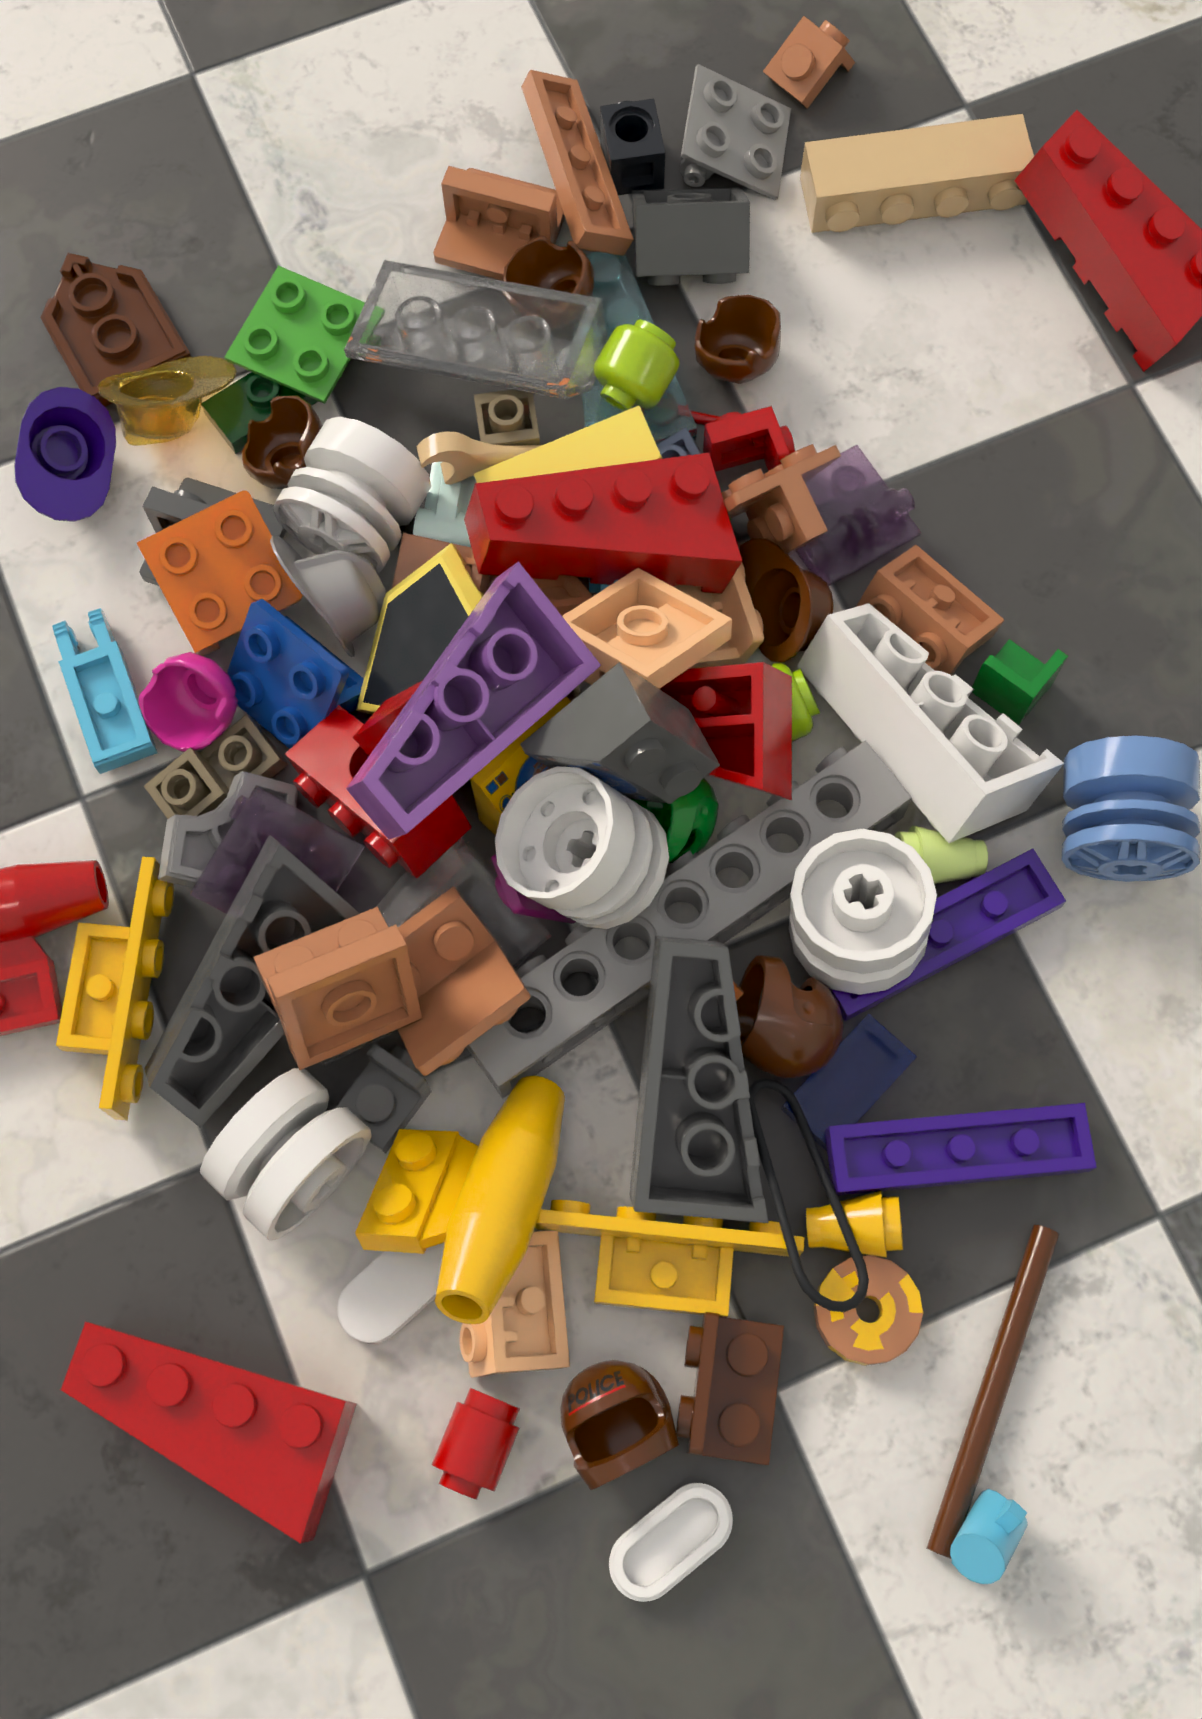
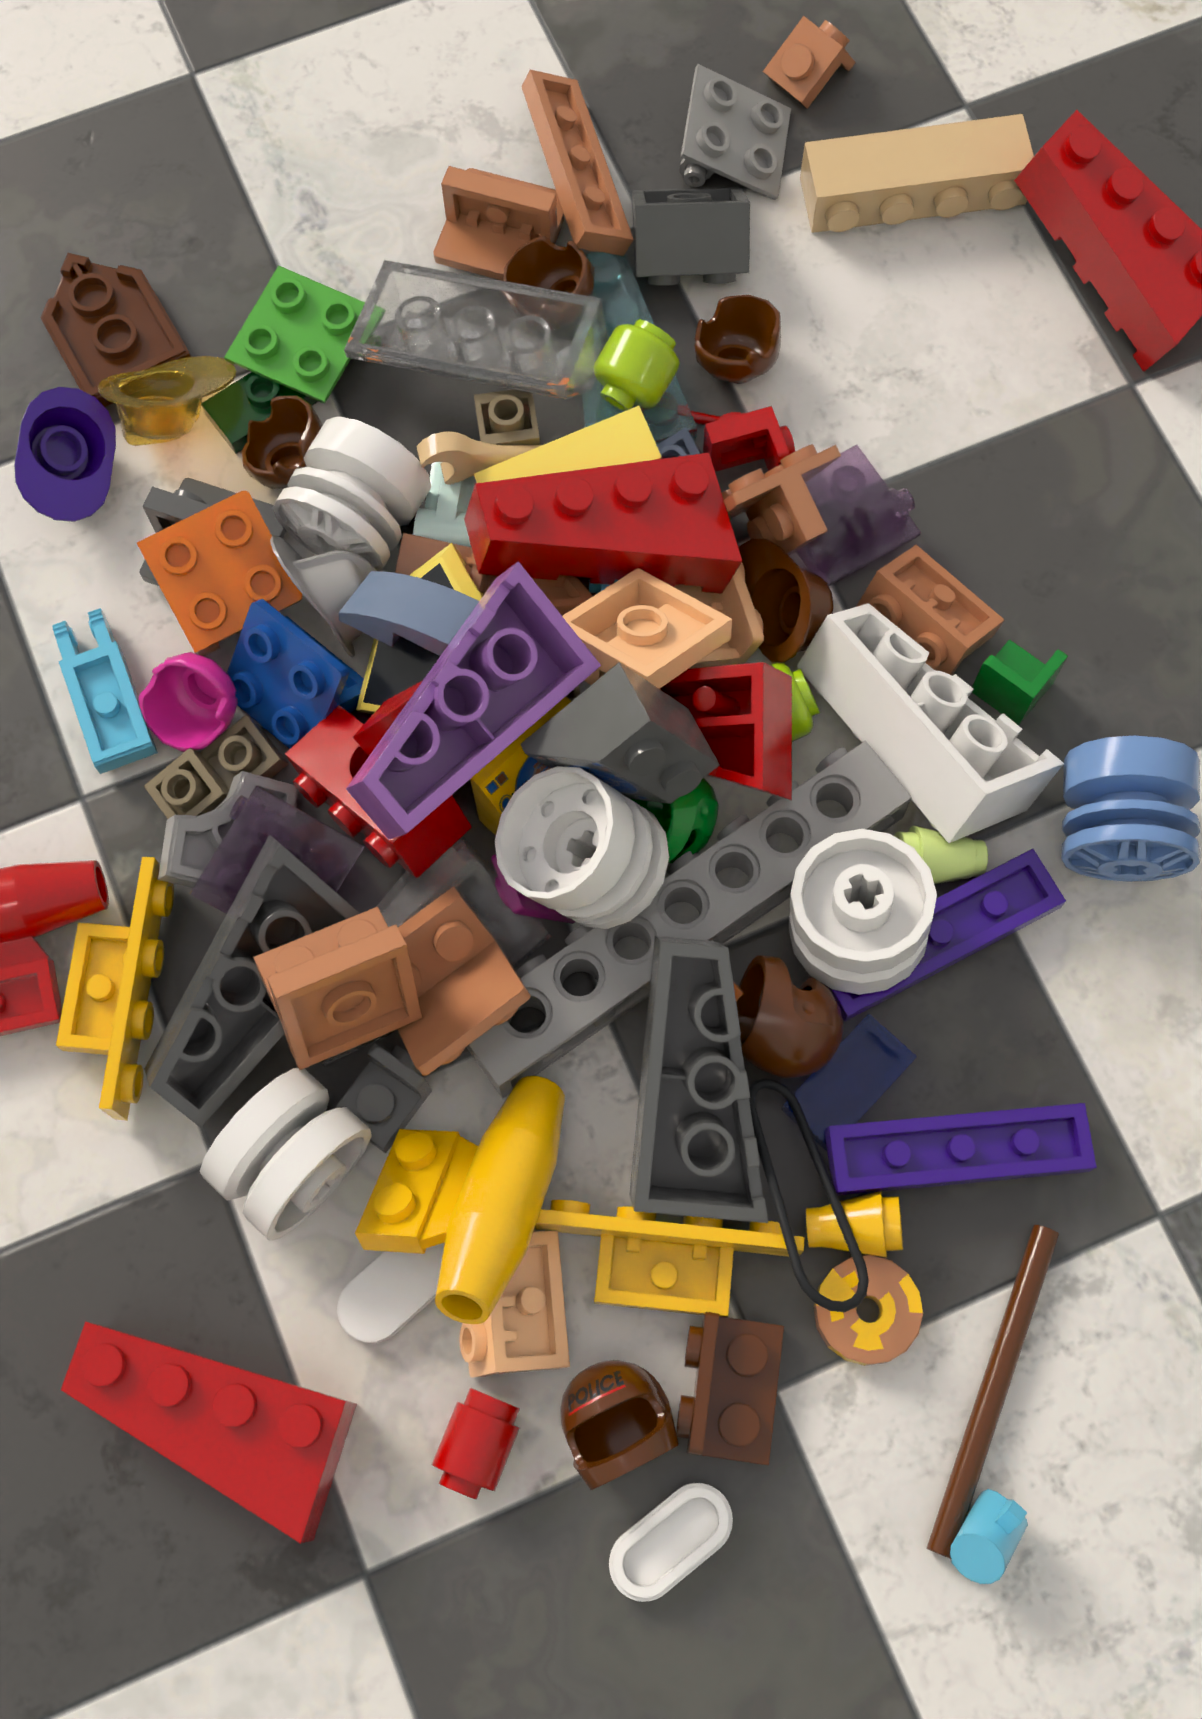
black brick [600,98,665,195] -> none
none -> sand blue slope [338,571,479,656]

